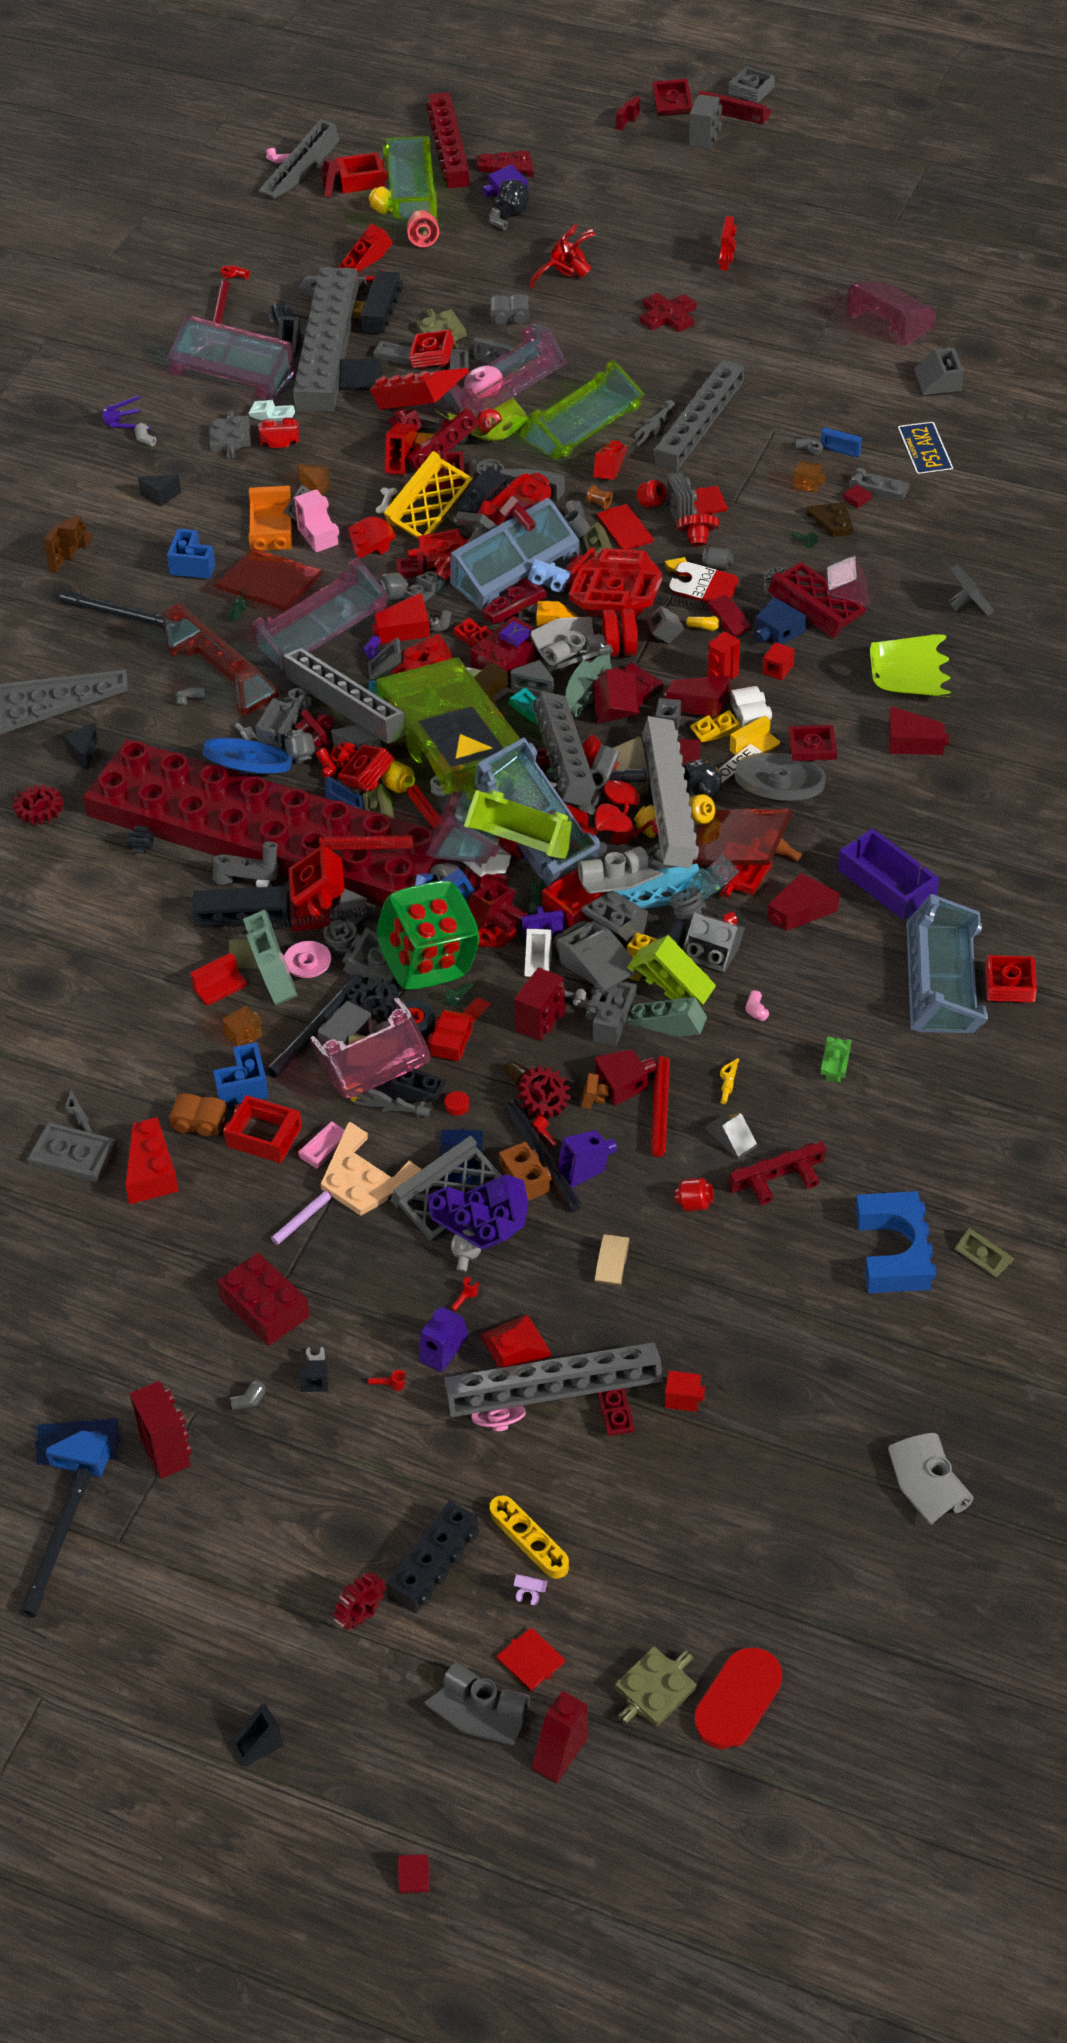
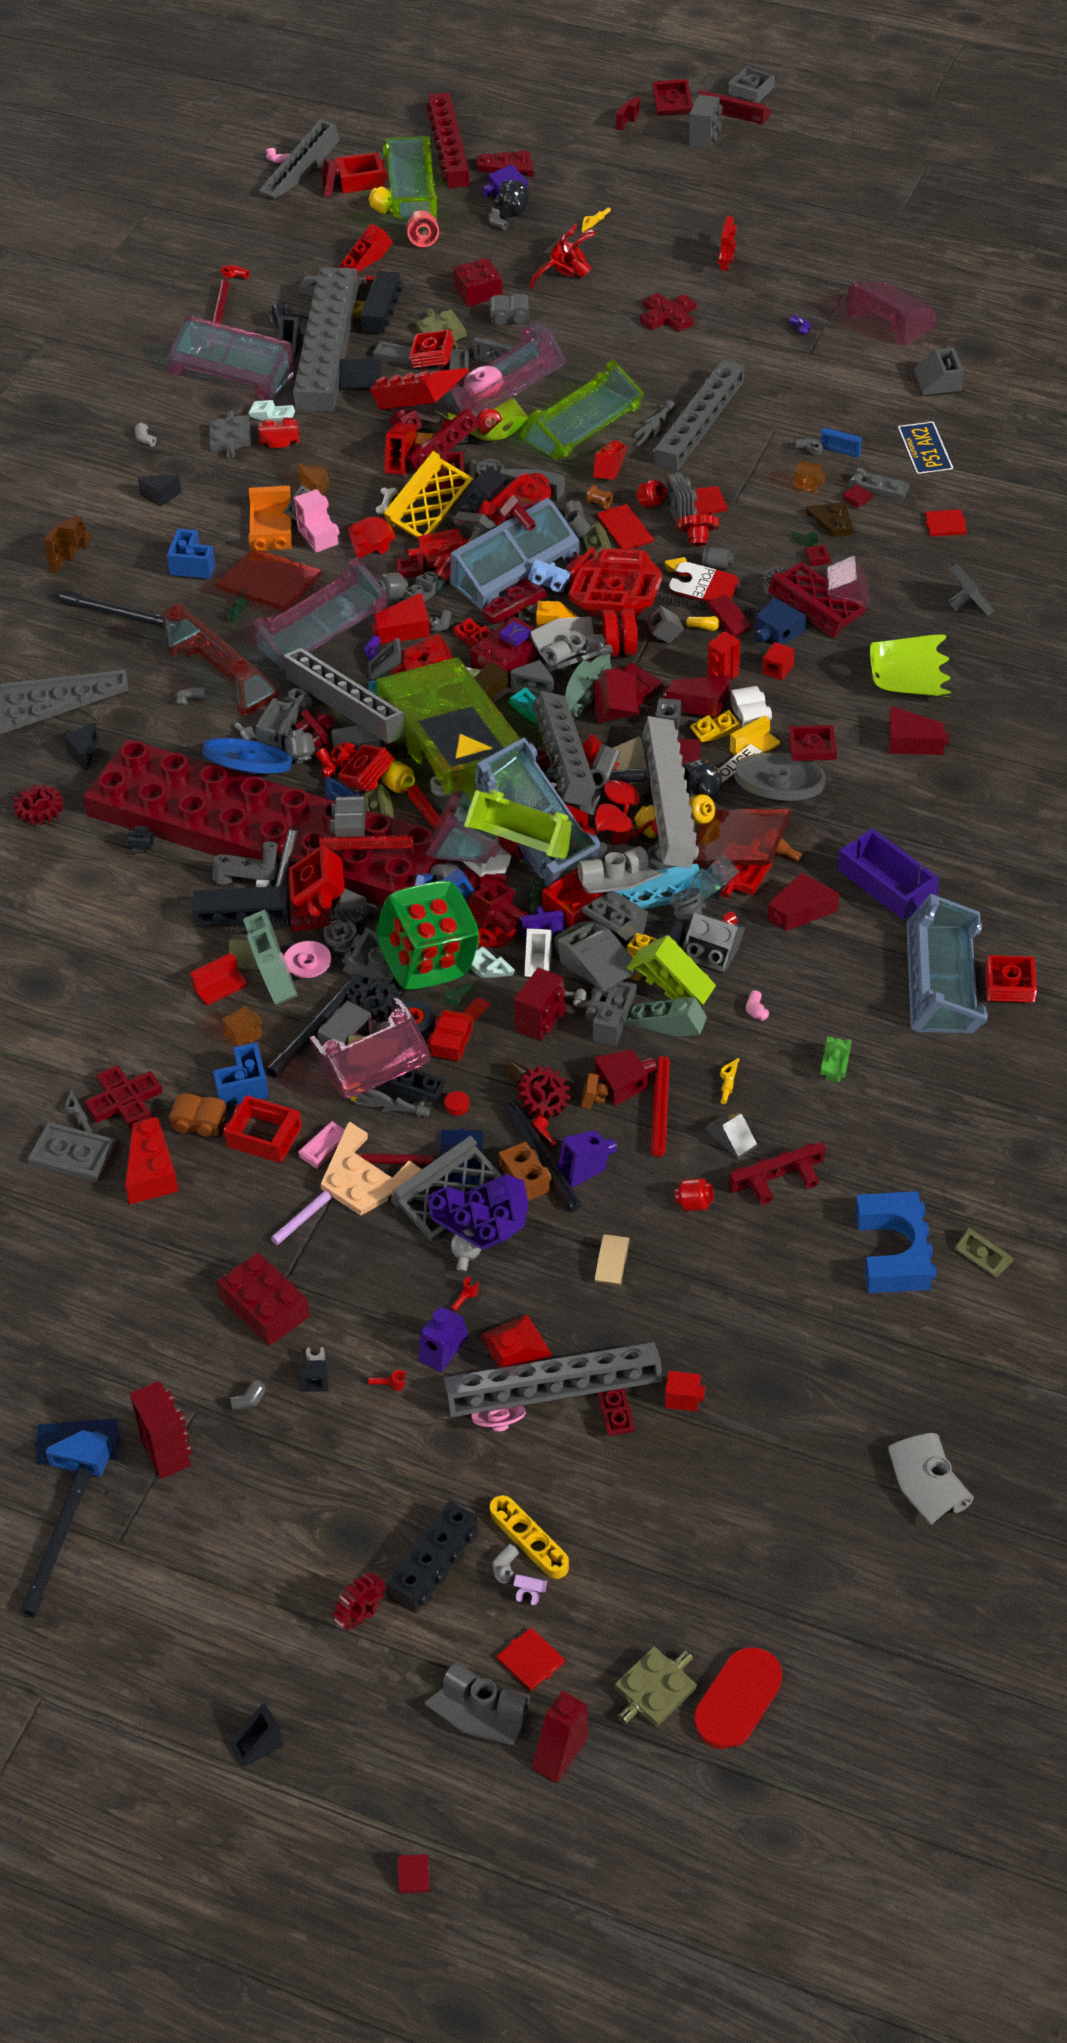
dark purple plant [103,396,151,430] -> none
none -> dark red plate [85,1065,163,1129]
none -> flat silver bar [275,829,297,886]
none -> dark grey brick [330,796,366,839]
none -> dark red bar [359,1153,435,1165]
none -> dark red brick [453,258,503,306]
none -> light aqua slope [470,947,515,978]
none -> light grey arm [492,1544,519,1583]
none -> yellow hand [582,207,611,233]
none -> dark purple arm [789,315,811,335]
none -> dark red tile [805,545,831,567]
none -> red piece [925,509,967,537]

